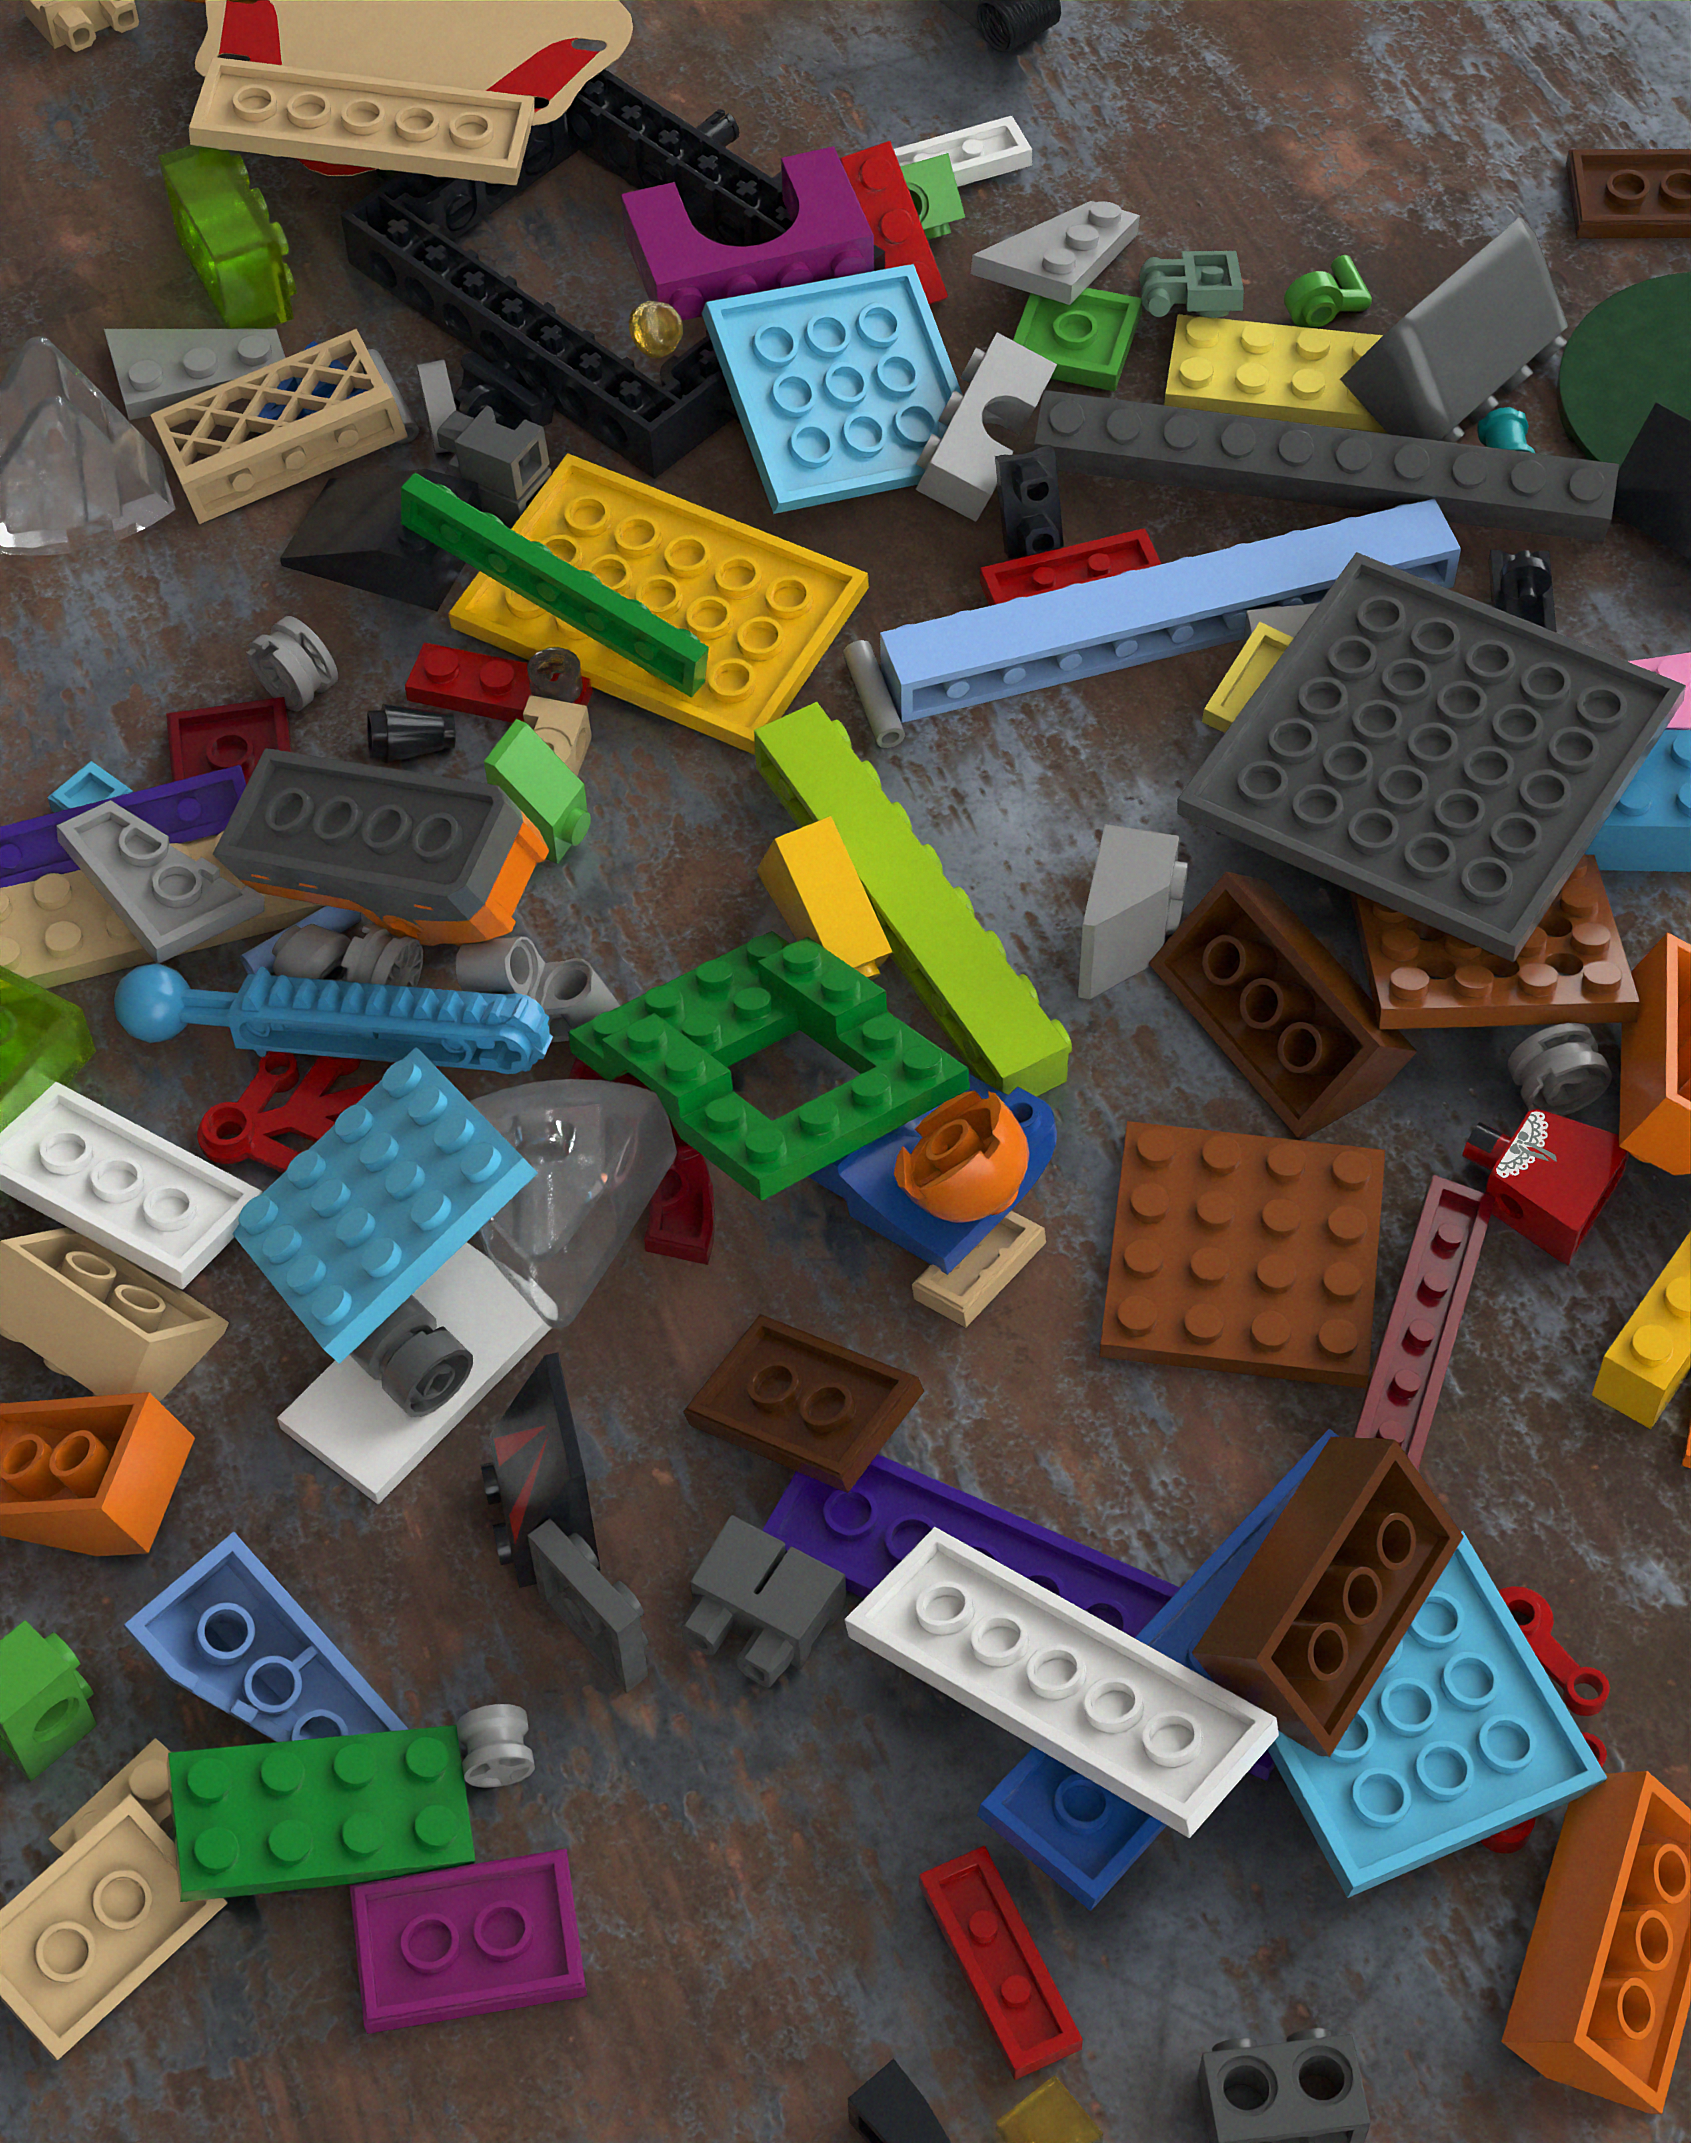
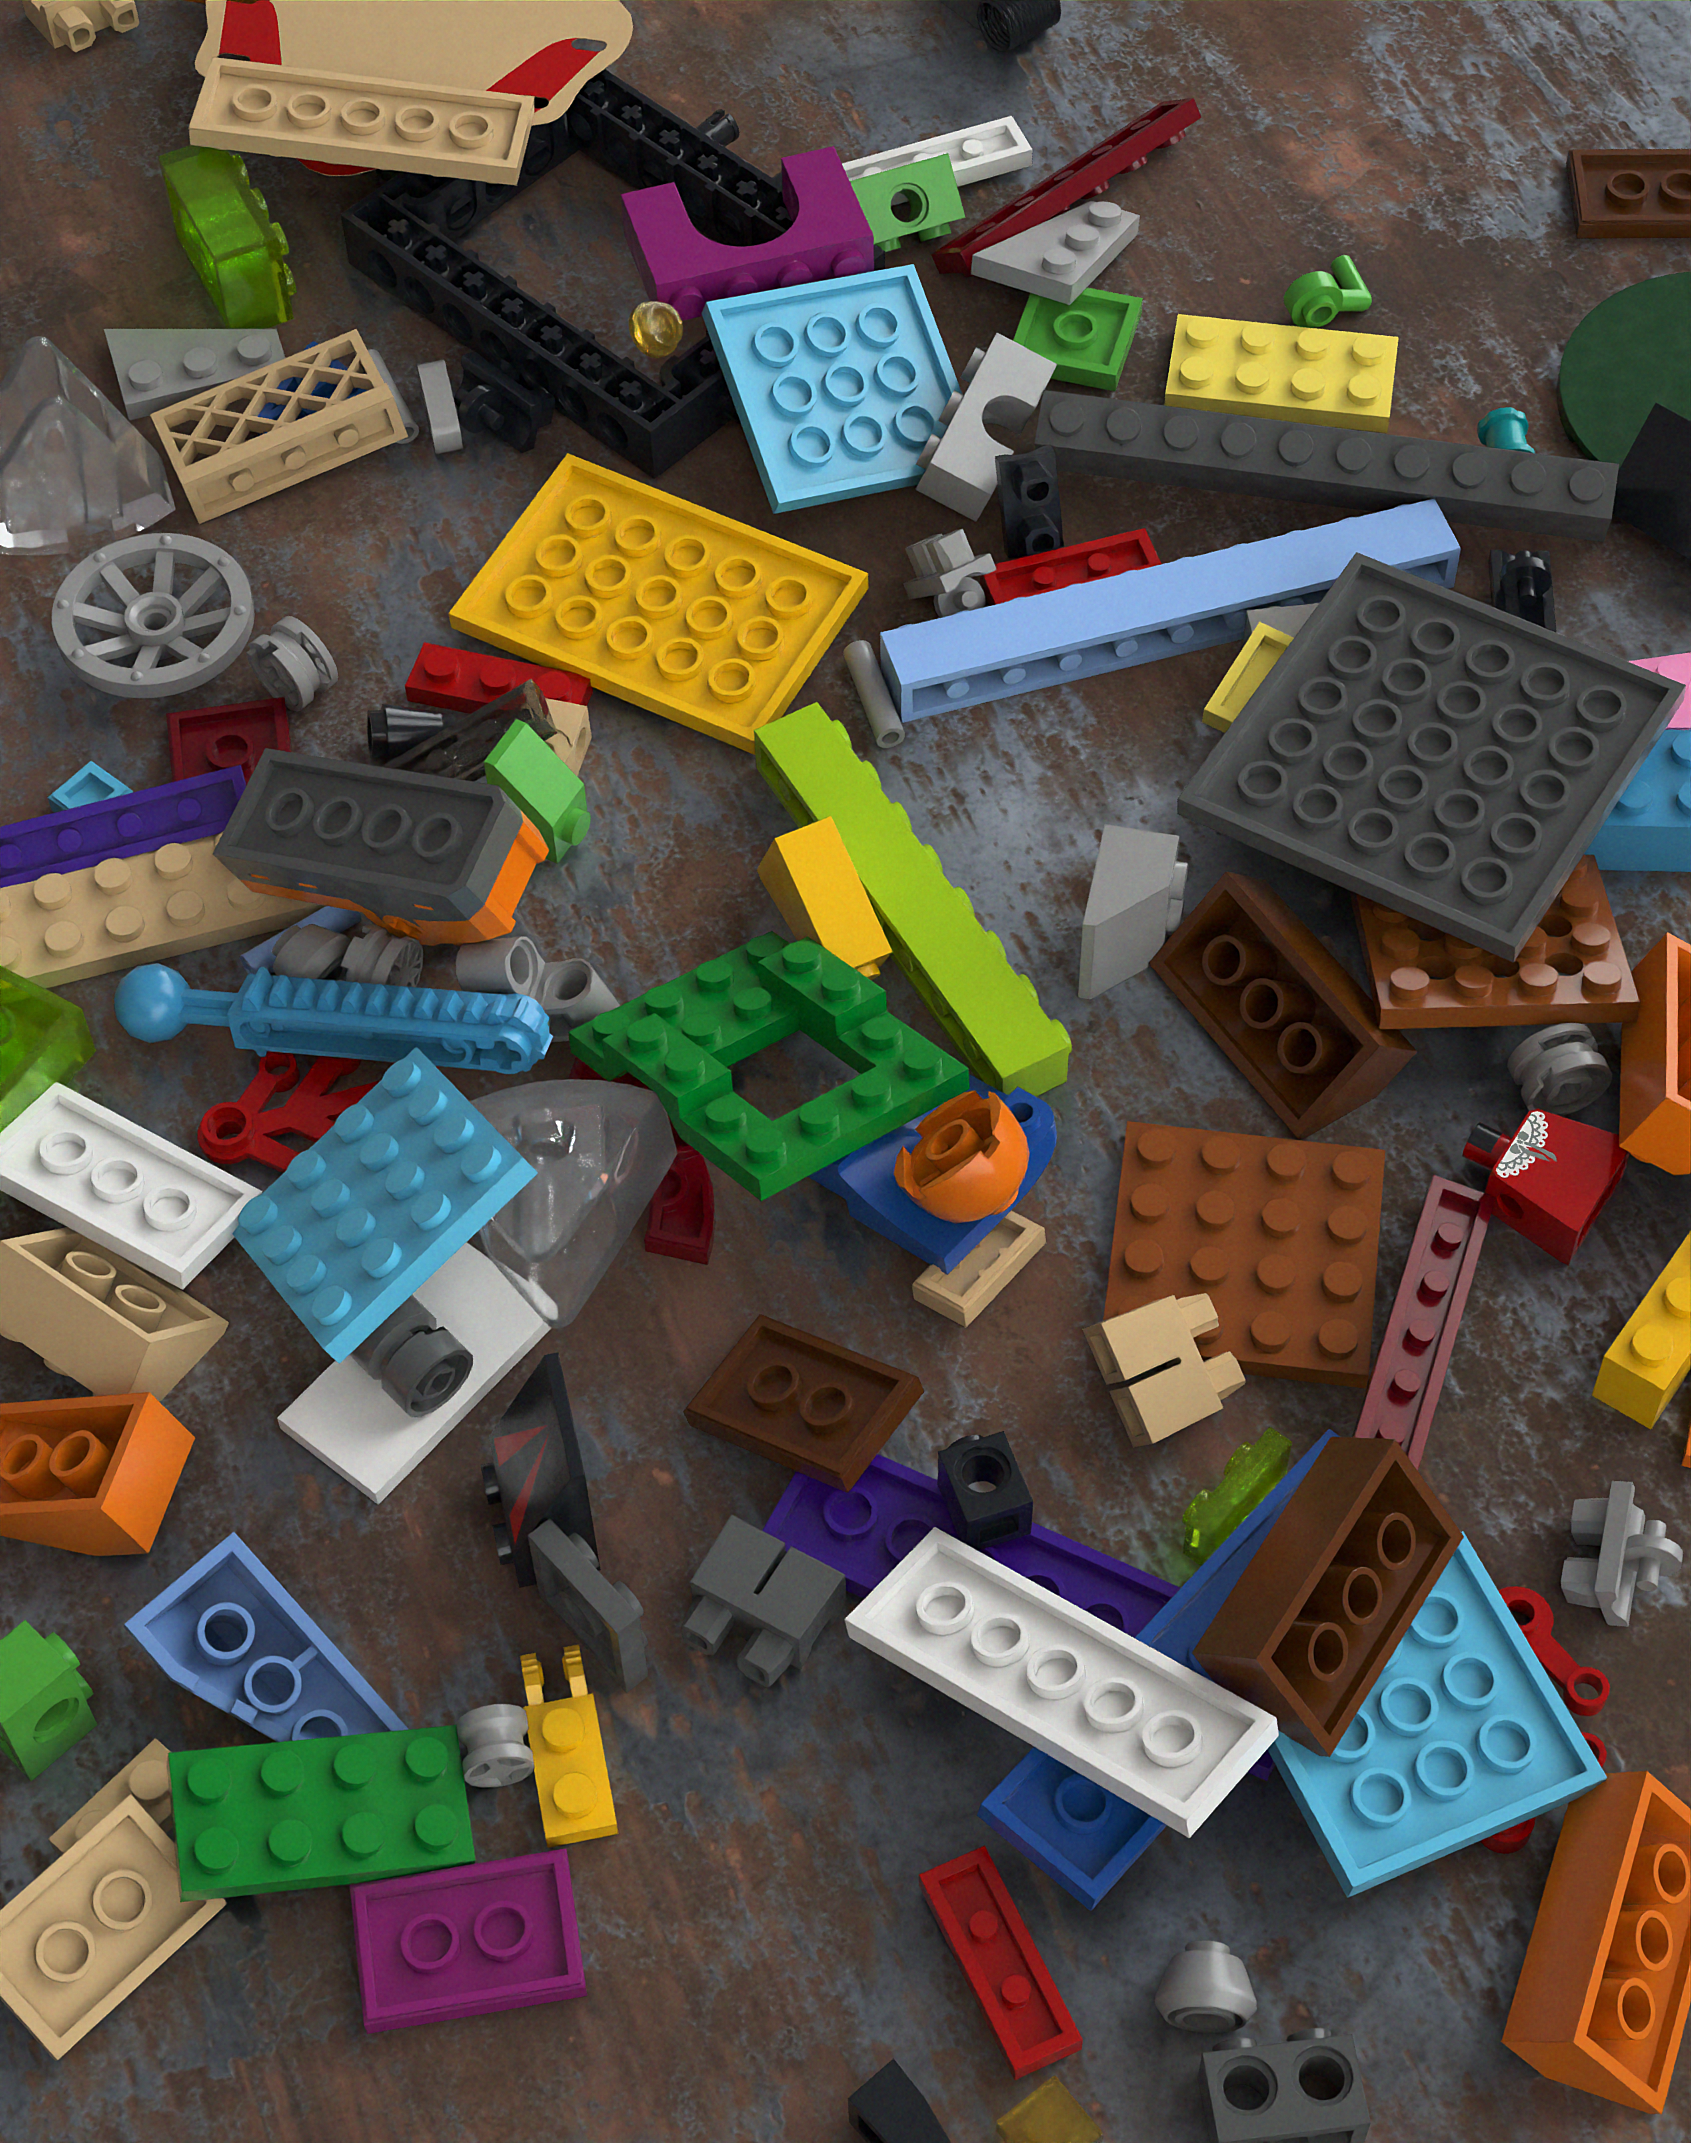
light grey wing [57,800,264,964] -> none
black slope [280,469,482,611] -> none
green plate [401,473,709,698] -> none
dark grey hips [437,405,551,529] -> none
clear smoke bush [527,647,583,703] -> none
red plate [840,141,948,306] -> none
sand green plate [1139,251,1244,318] -> none
dark grey windscreen [1340,217,1568,443] -> none
none -> light grey wheel [51,533,255,698]
none -> clear smoke plate [381,679,557,782]
none -> yellow hinge [520,1644,619,1848]
none -> light grey hips [903,529,997,618]
none -> dark red plate [931,98,1201,277]
none -> black brick [937,1431,1033,1551]
none -> tan hips [1082,1293,1245,1447]
none -> light grey cone [1154,1941,1257,2033]
none -> clear neon green plate [1182,1427,1292,1566]
none -> light grey hips [1561,1481,1683,1627]

